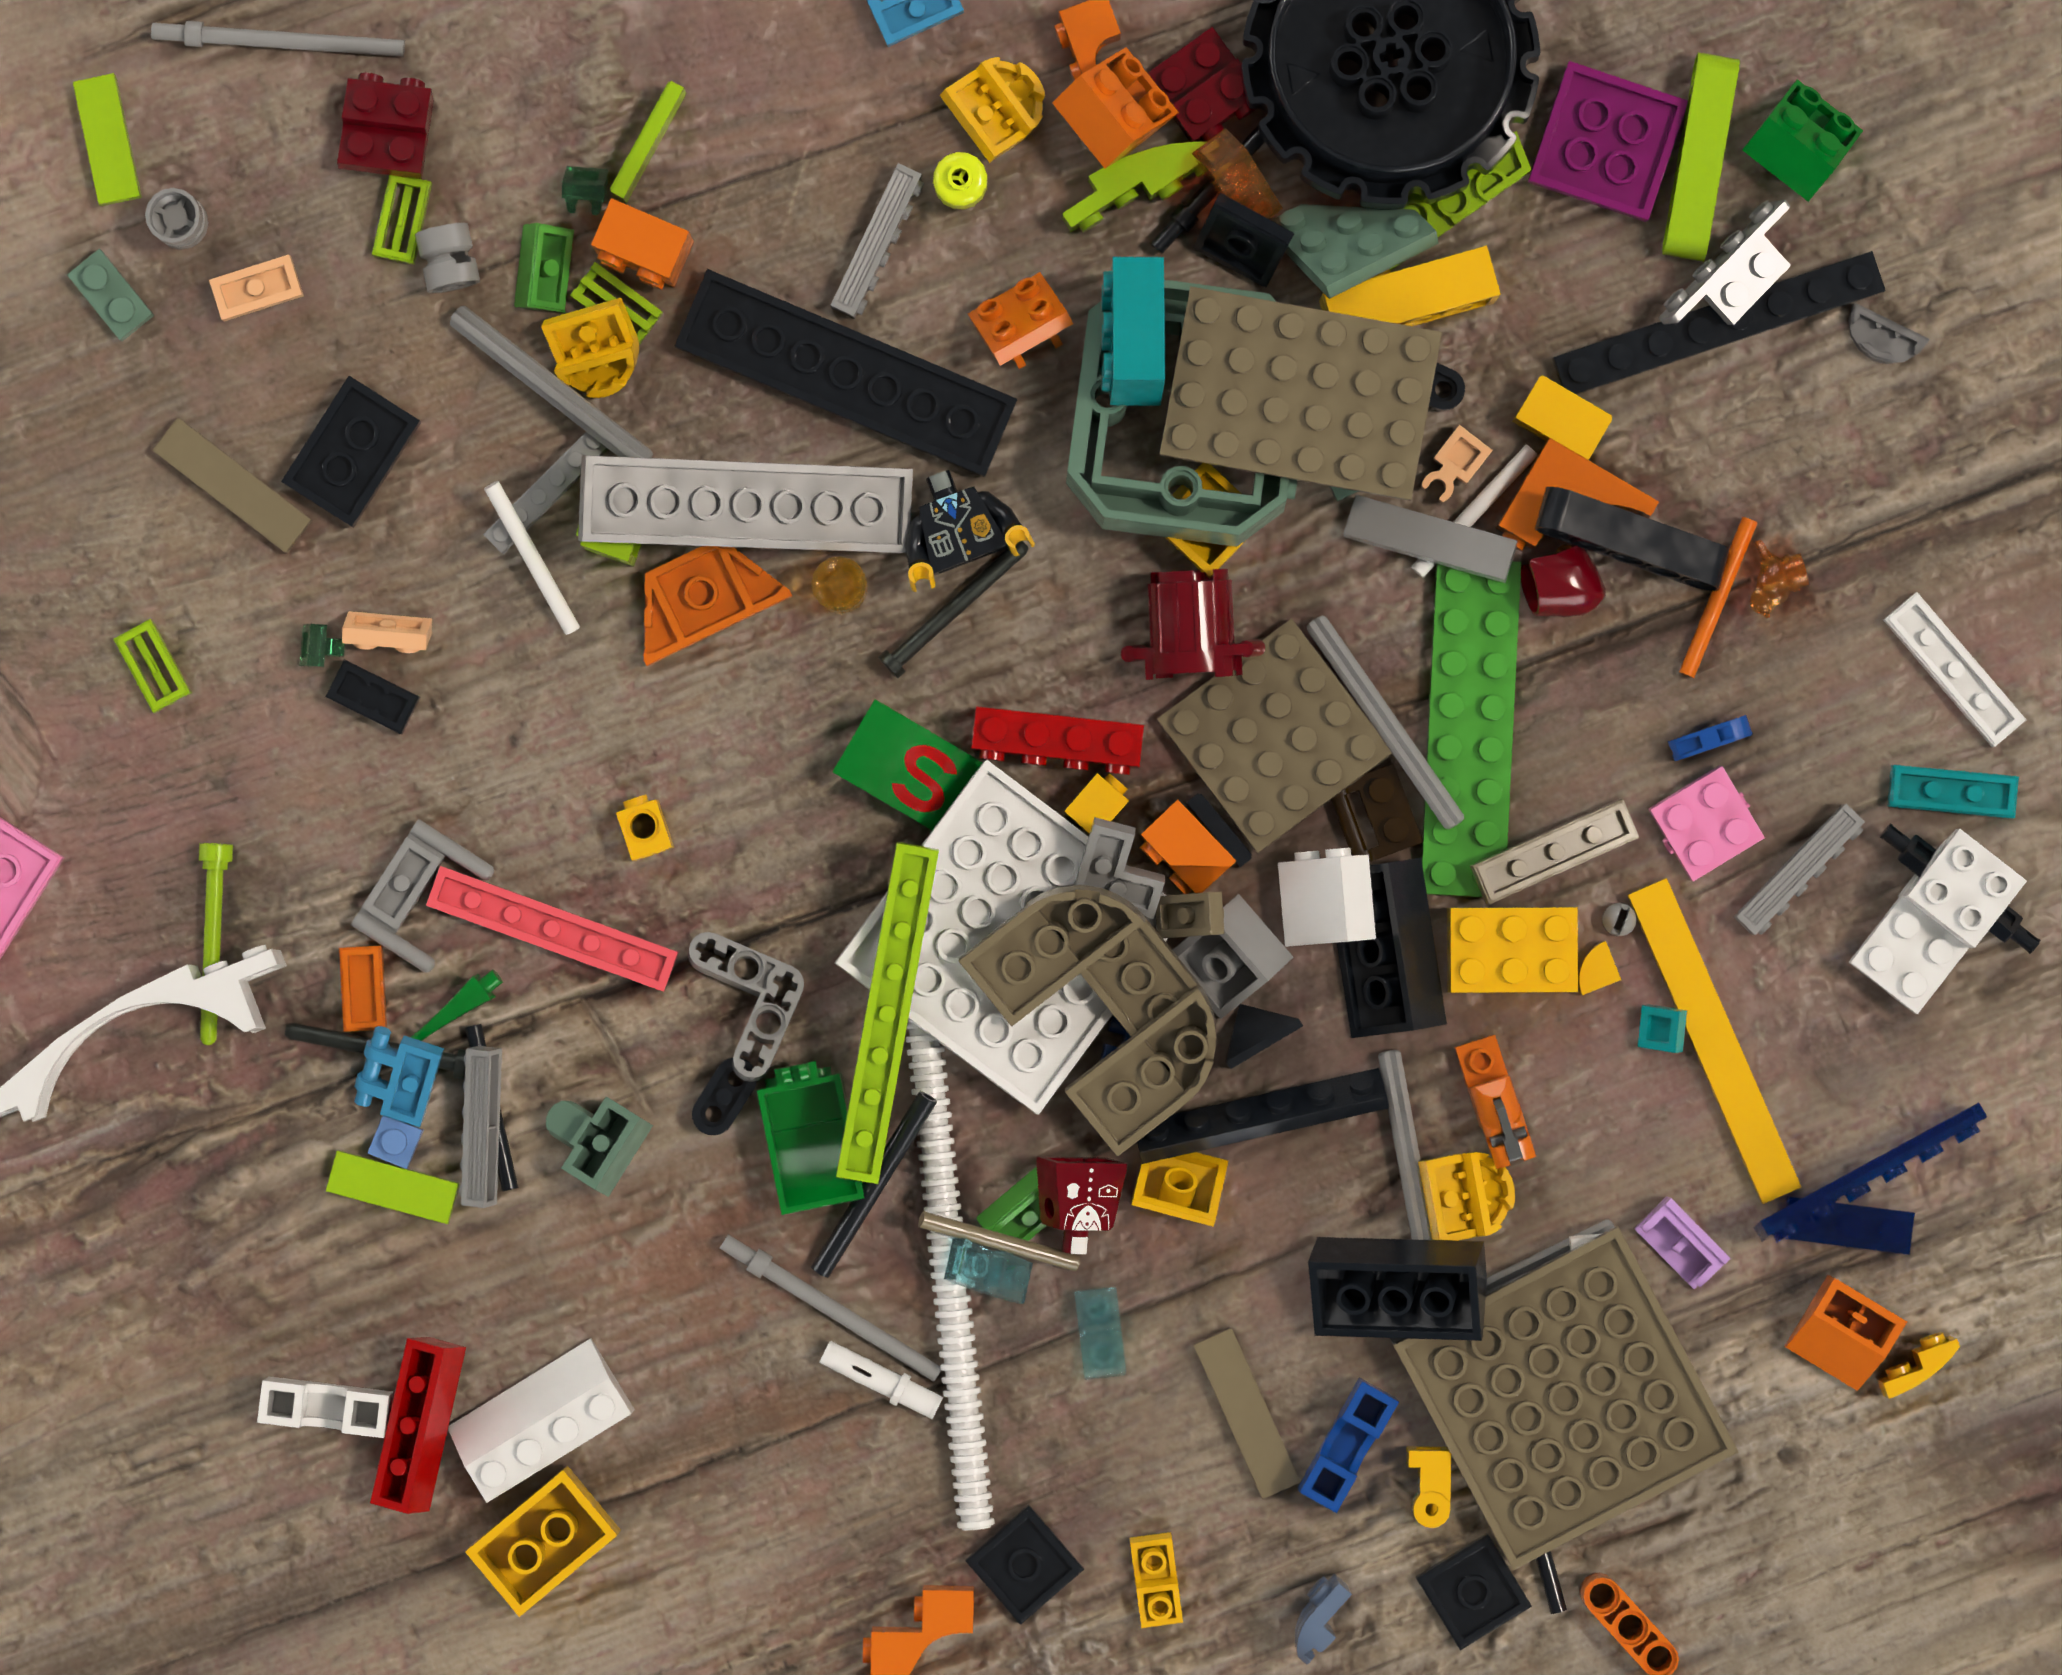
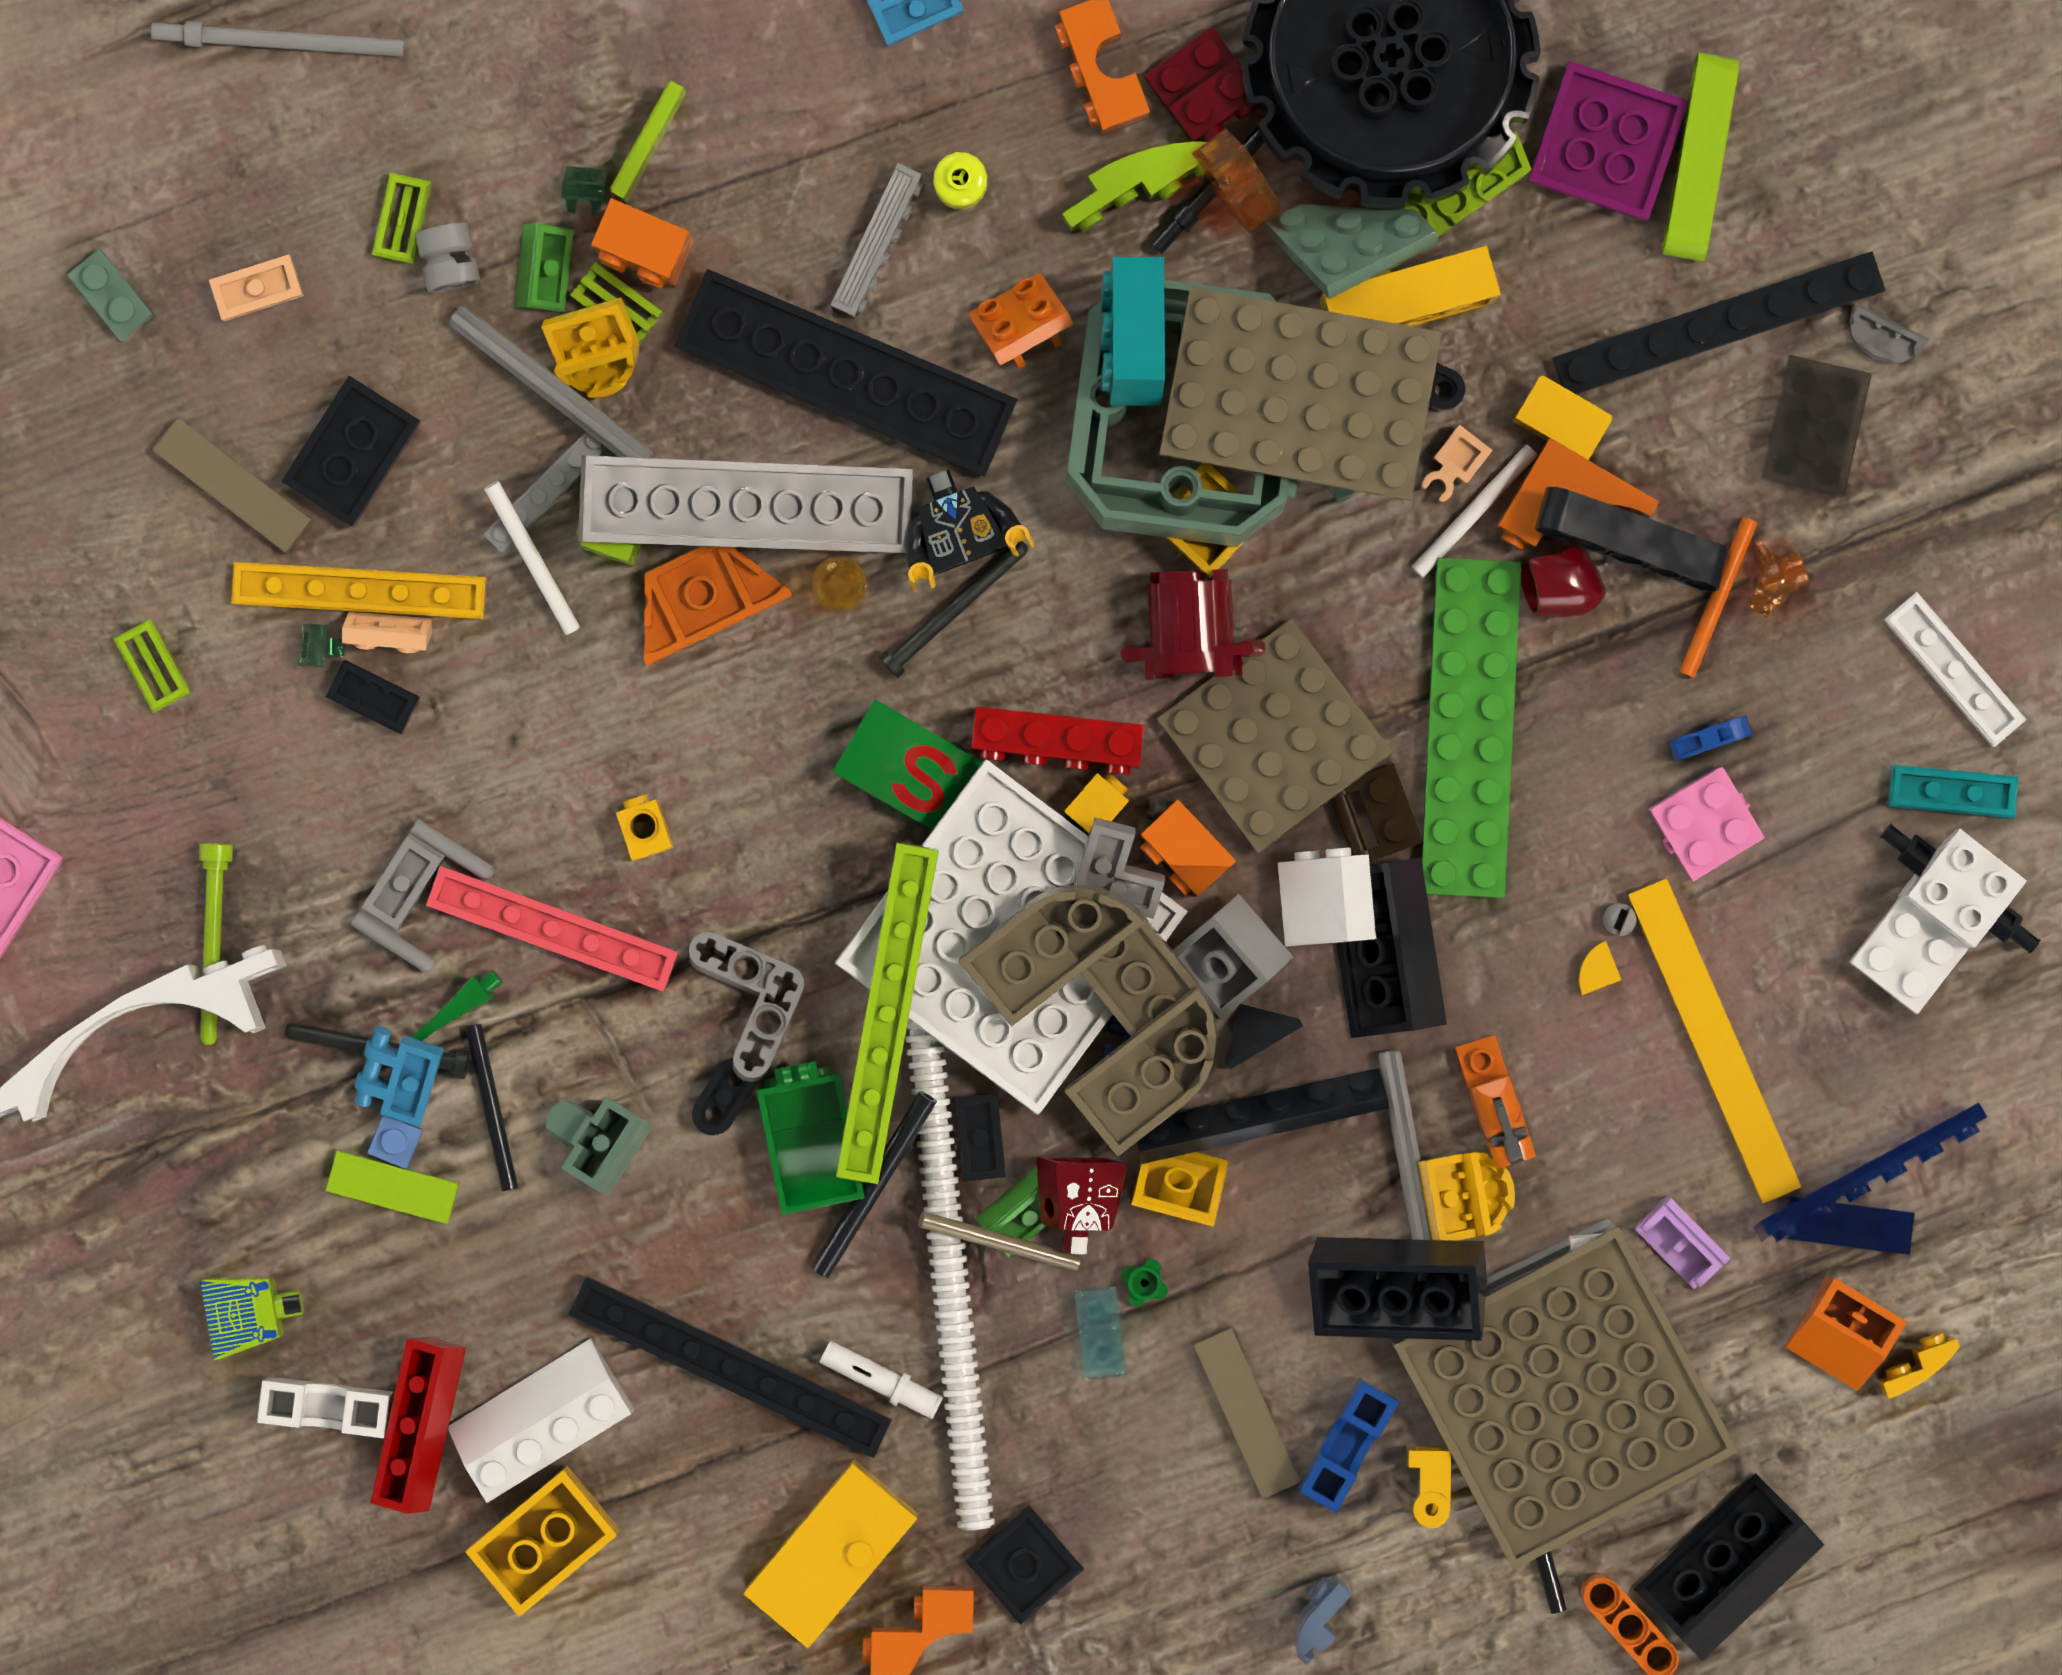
lime tile [73,73,142,206] -> none
light grey wheel [145,188,209,250] -> none
dark red plate [337,73,434,179] -> none
orange tile [339,945,387,1032] -> none
light grey piece [459,1046,502,1208] -> none
light grey bar [719,1234,941,1382] -> none
yellow slope [939,57,1045,163] -> none
clear light blue slope [944,1238,1033,1304] -> none
orange slope [1052,47,1179,169] -> none
yellow slope [1129,1532,1183,1628] -> none
dark tan plate [1155,892,1224,938] -> none
black tile [1186,793,1252,868] -> none
black tile [1193,193,1295,287] -> none
light grey axle [1306,615,1464,830] -> none
light grey tile [1343,495,1518,583] -> none
black tile [1416,1533,1532,1650] -> none
yellow brick [1447,907,1578,993] -> none
tile [1470,799,1639,904] -> none
teal plate [1638,1004,1687,1053] -> none
bracket [1658,200,1791,325] -> none
light grey piece [1733,804,1865,935] -> none
green slope [1742,79,1863,202] -> none
none -> torso [200,1277,304,1360]
none -> yellow tile [231,562,487,620]
none -> black plate [568,1275,892,1458]
none -> yellow brick [743,1459,919,1648]
none -> black plate [956,1093,1006,1182]
none -> green plate [1121,1259,1168,1306]
none -> black slope [1634,1473,1825,1661]
none -> clear smoke plate [1760,355,1872,498]

